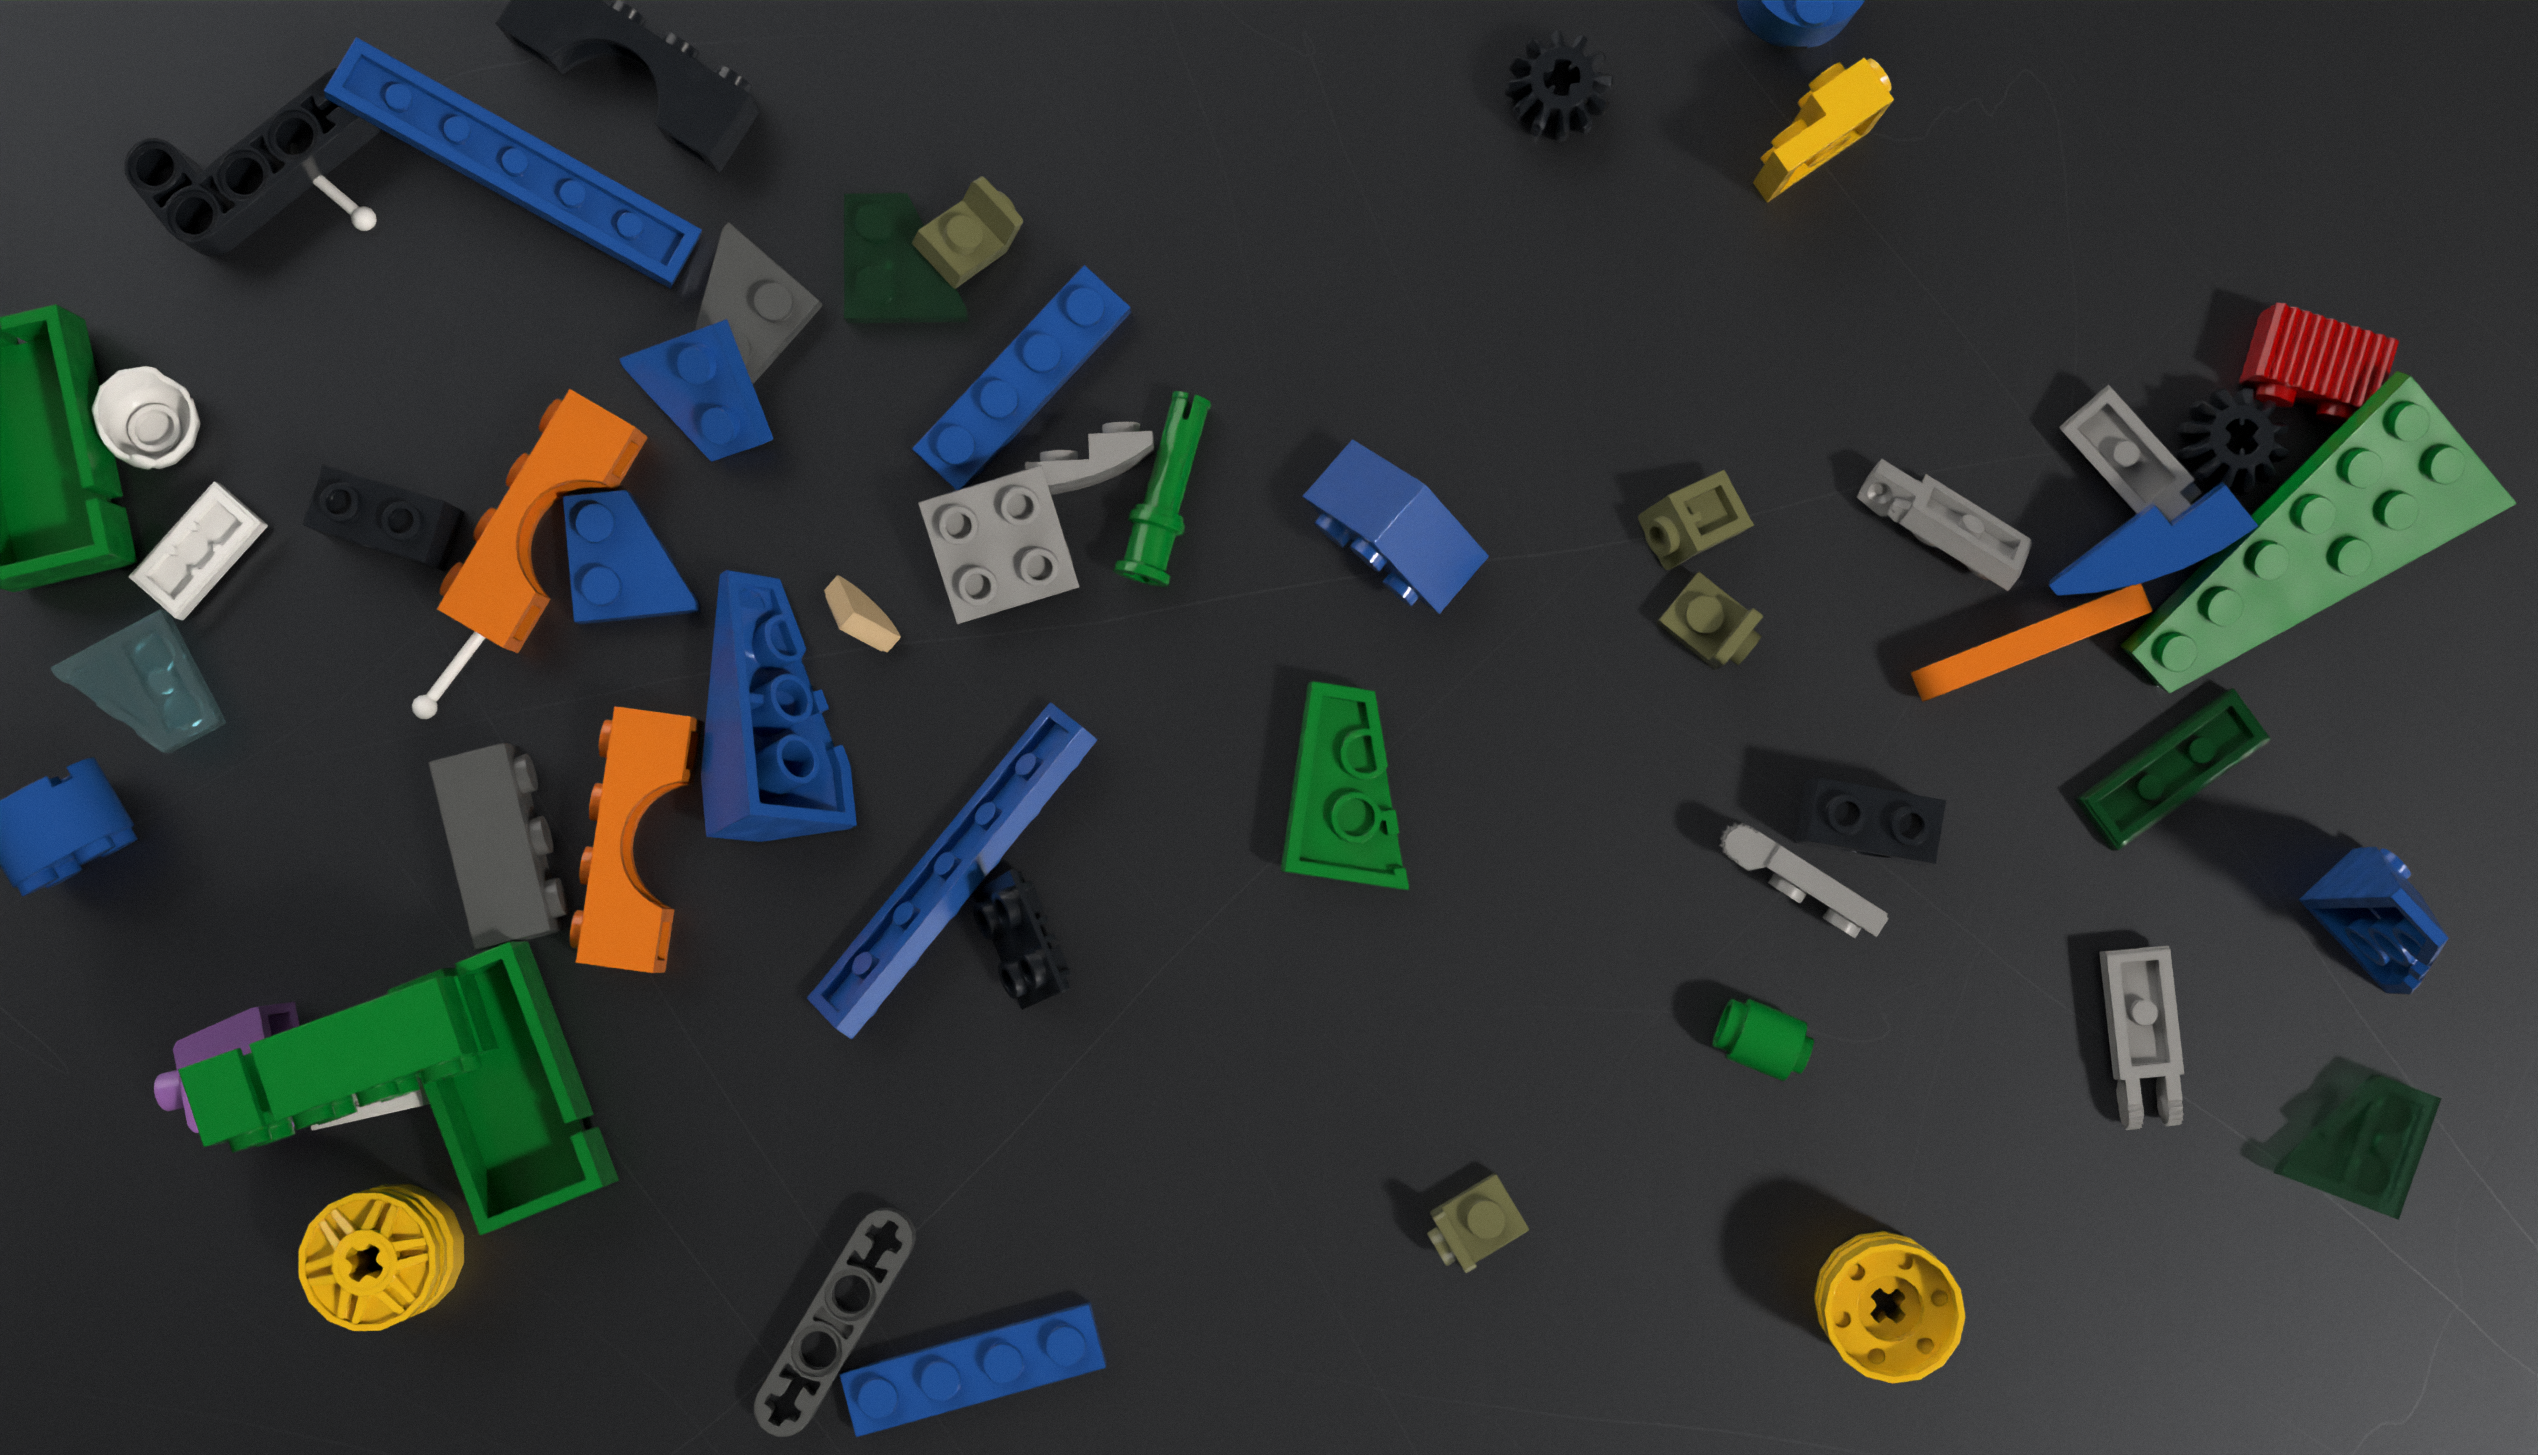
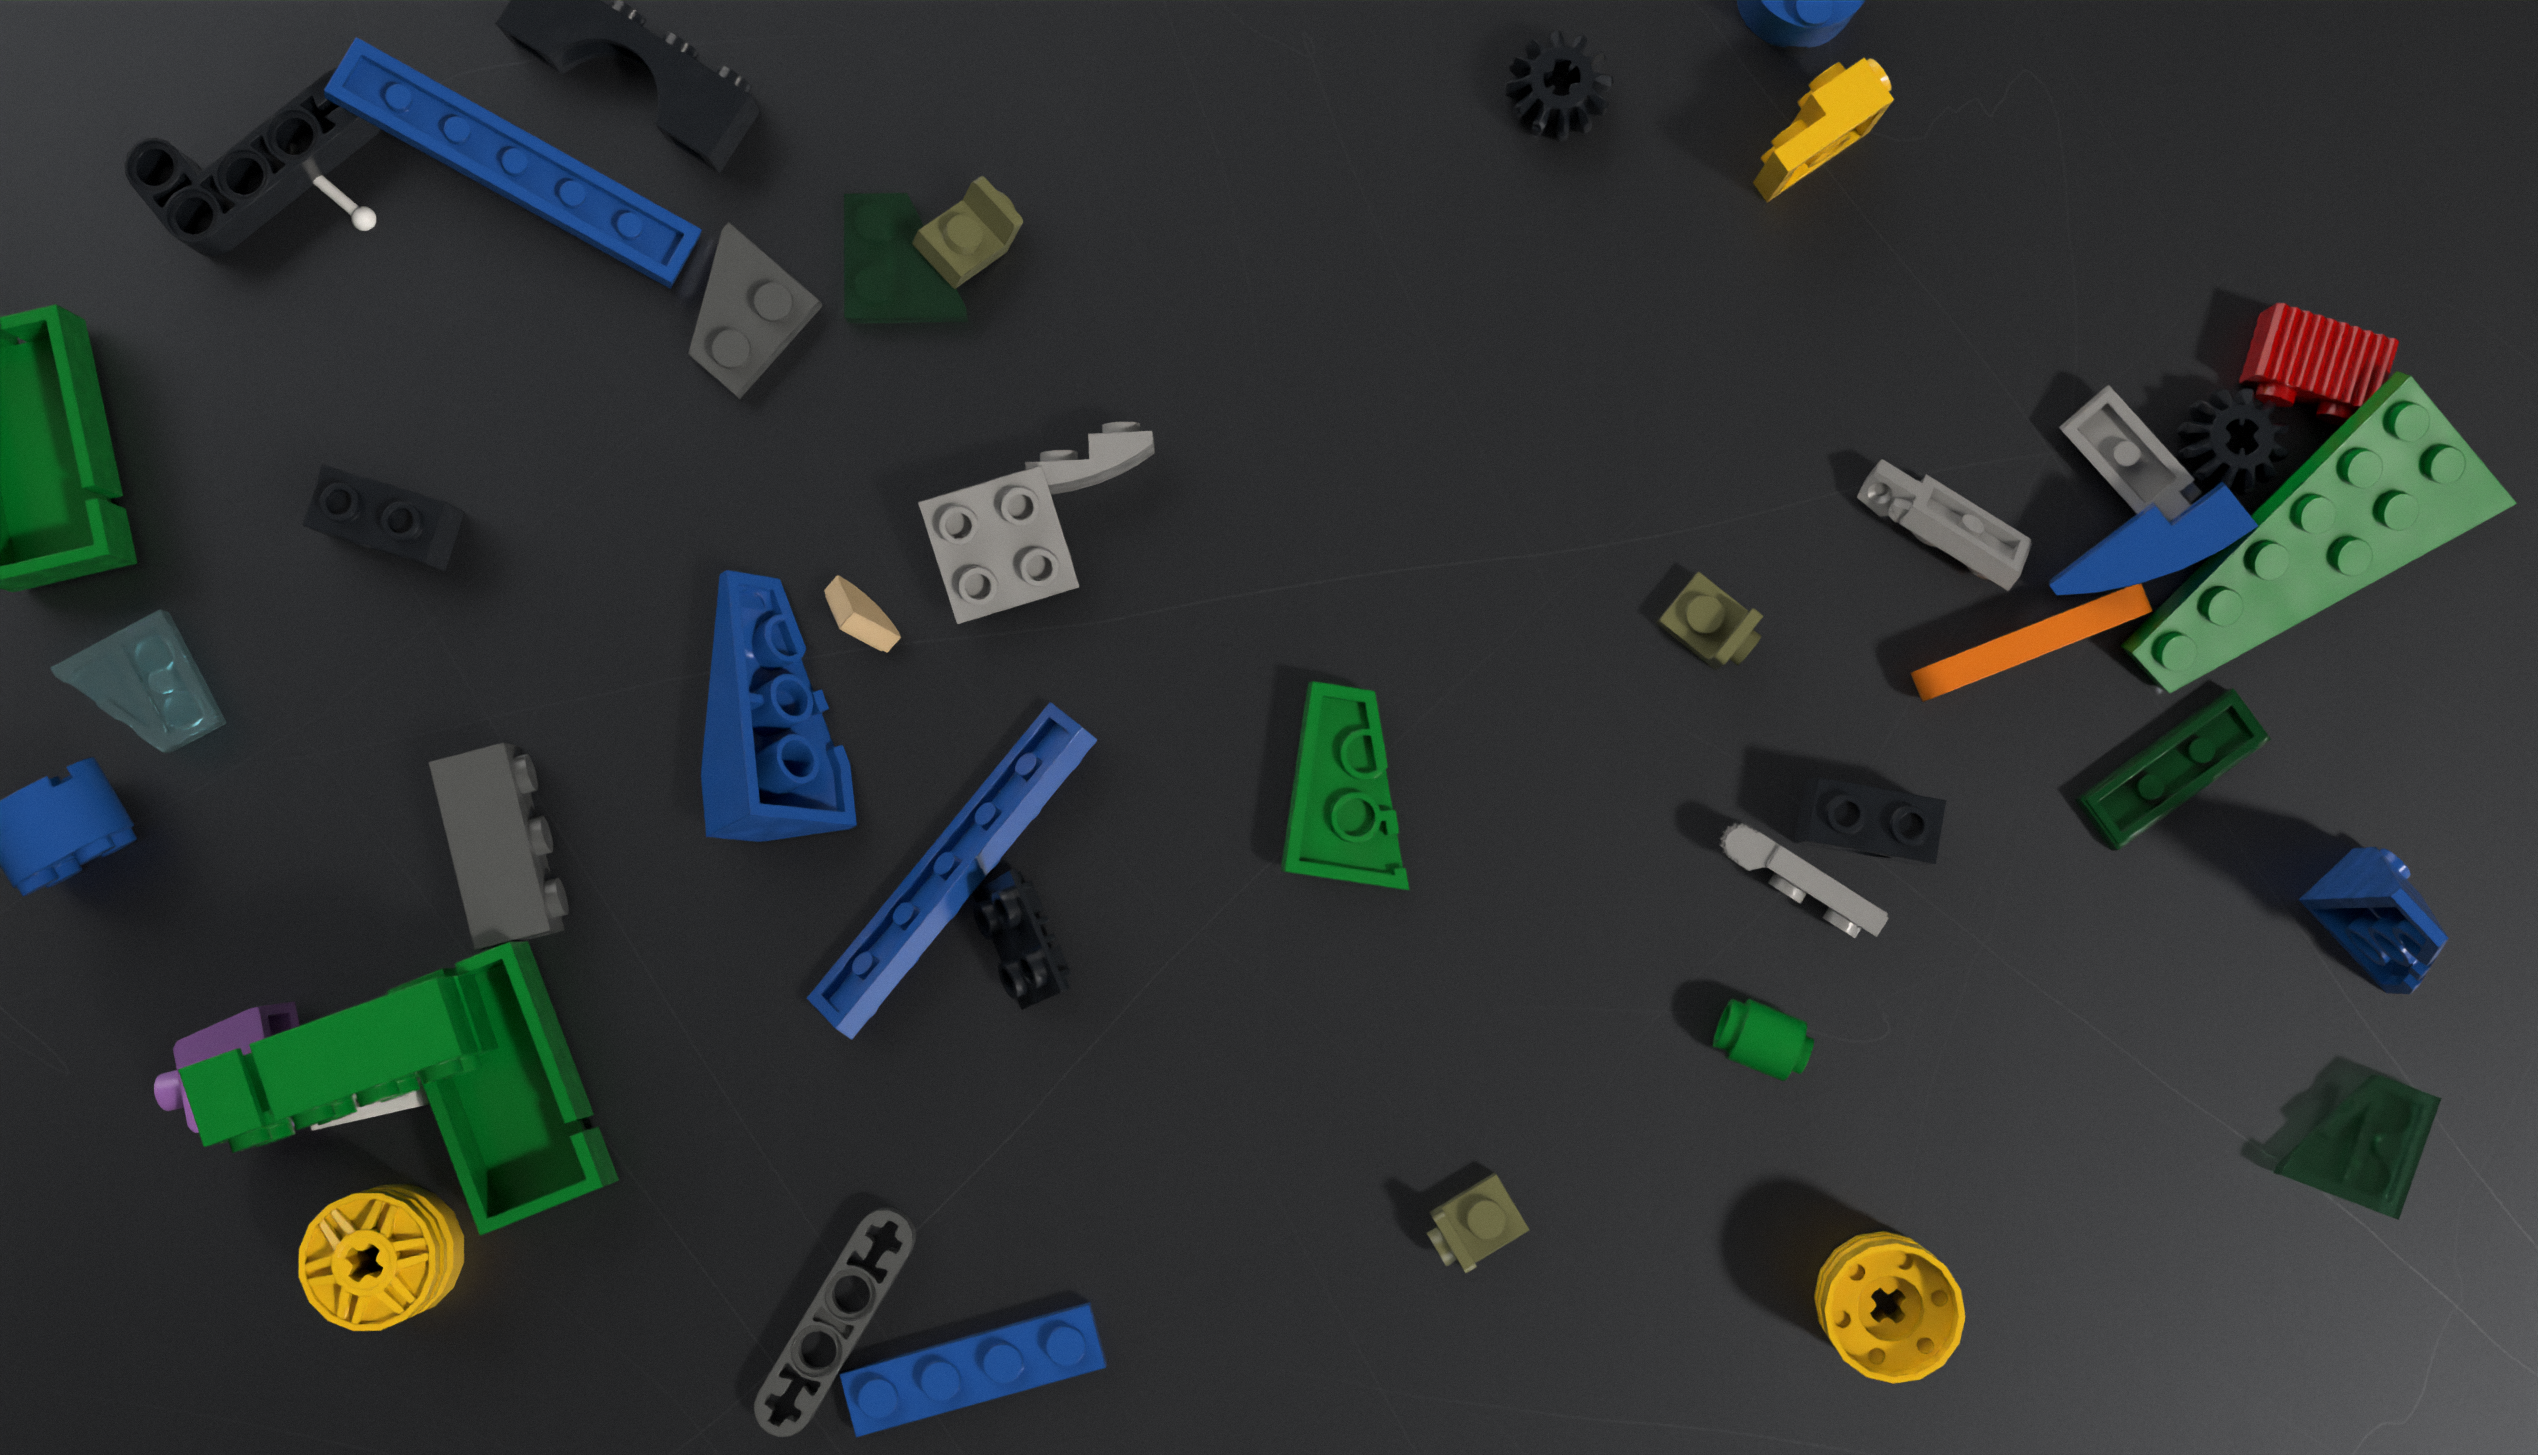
white hair [91,366,201,470] -> none
white plate [128,481,268,620] -> none
white hinge [412,631,485,719] -> none
orange arch [437,389,648,653] -> none
blue wing [563,490,701,625] -> none
orange arch [570,706,703,973] -> none
blue wing [619,319,774,462] -> none
blue plate [912,265,1131,491] -> none
green pin [1113,391,1212,587] -> none
blue brick [1303,439,1489,614] -> none
olive bracket [1638,470,1754,570] -> none
light grey hinge [2099,946,2184,1130] -> none

